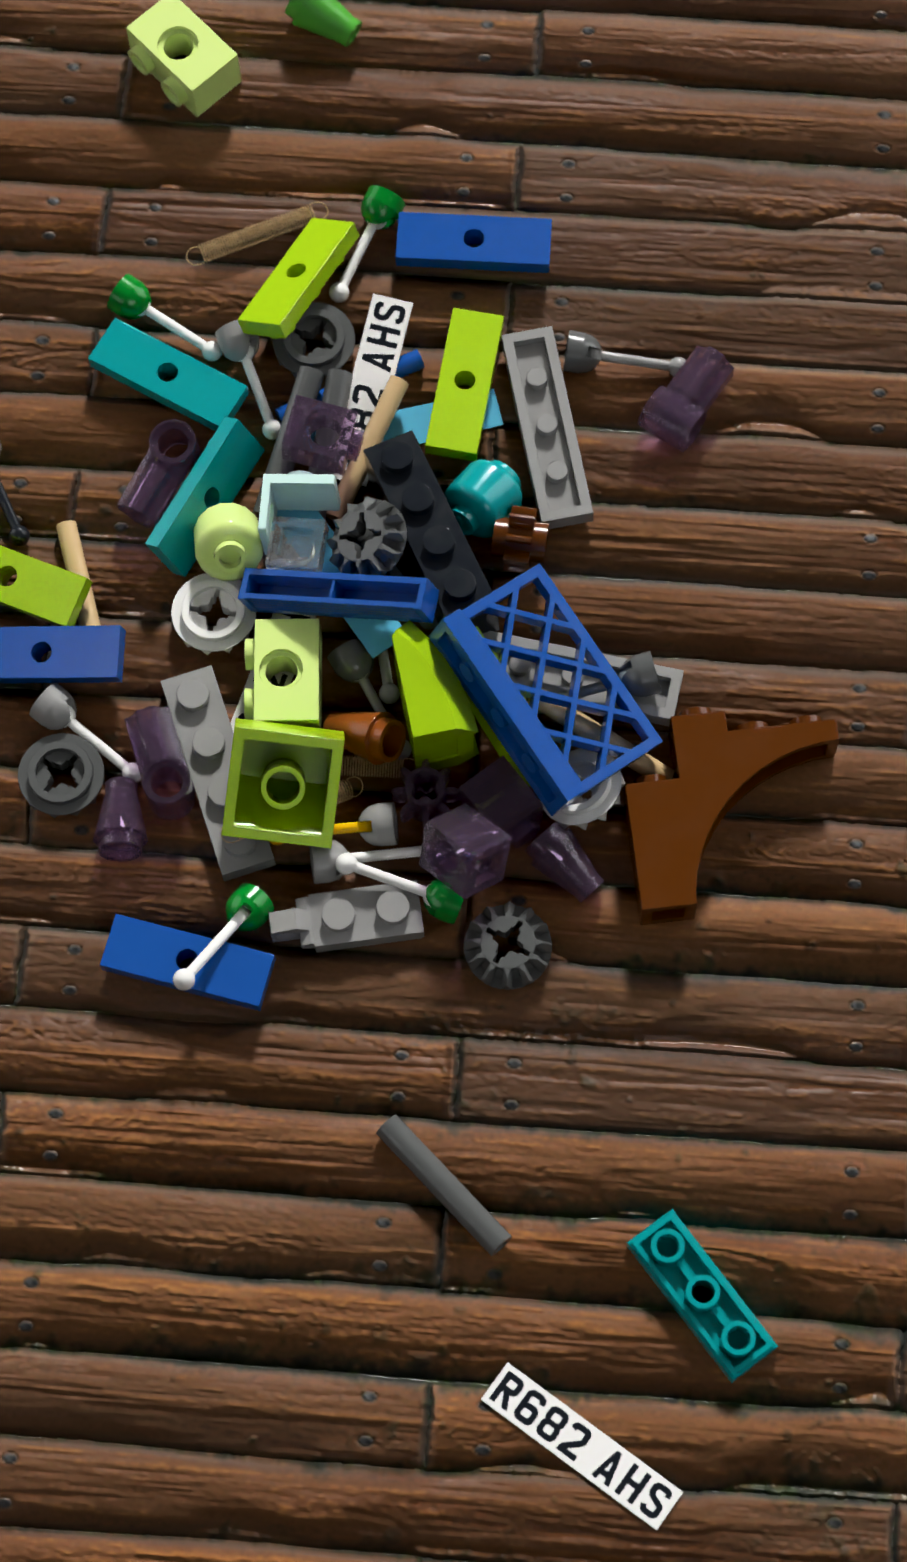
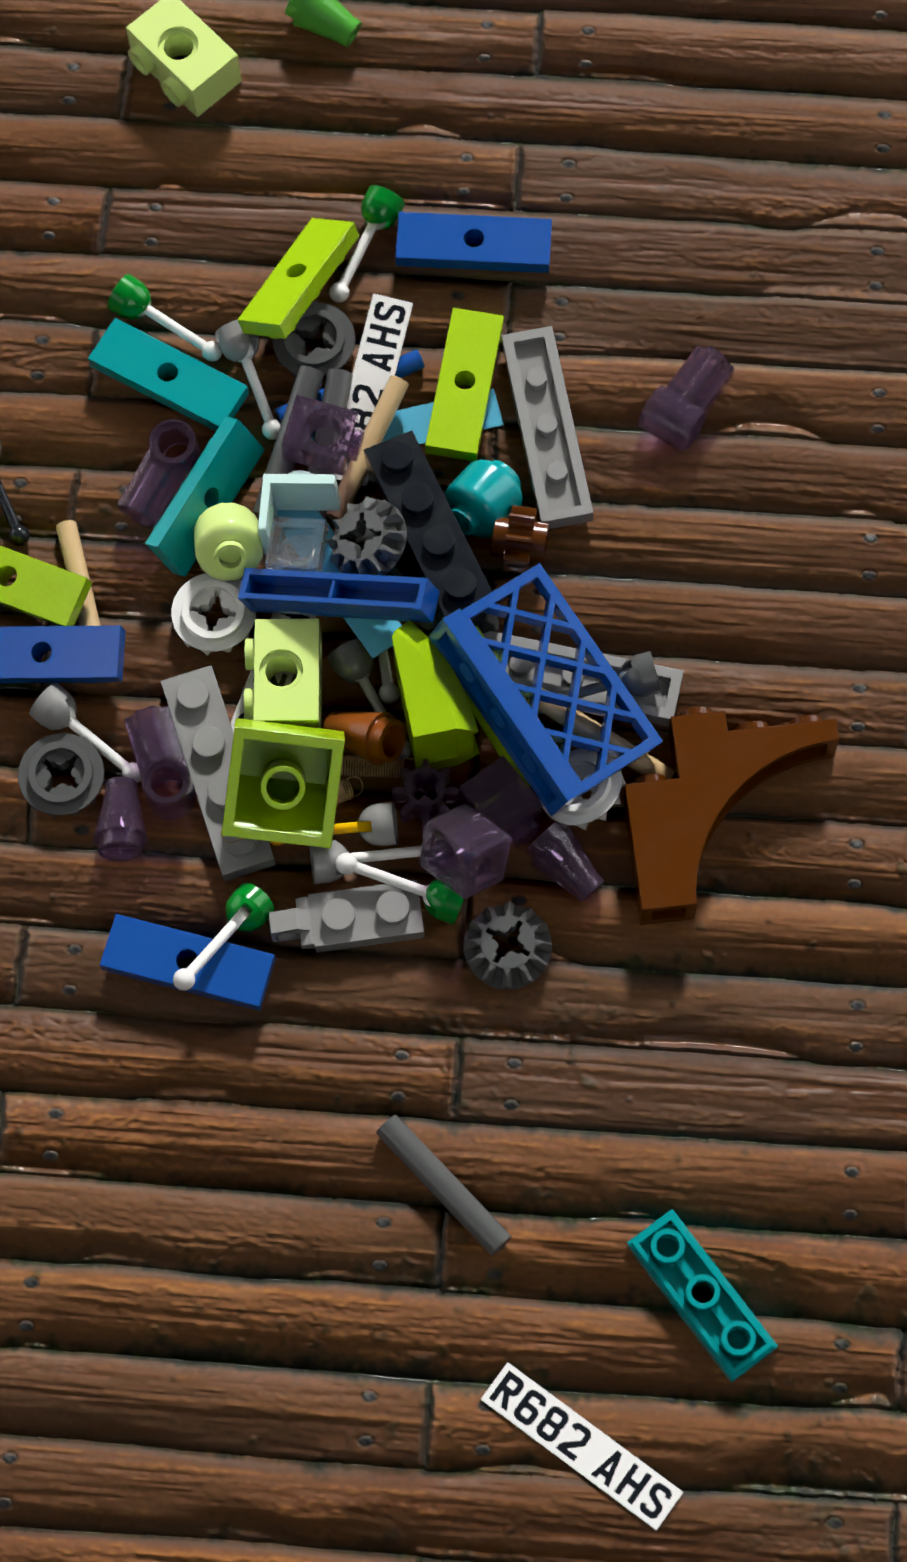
tan piece [186,202,328,266] -> none
hinge [563,330,689,378] -> none

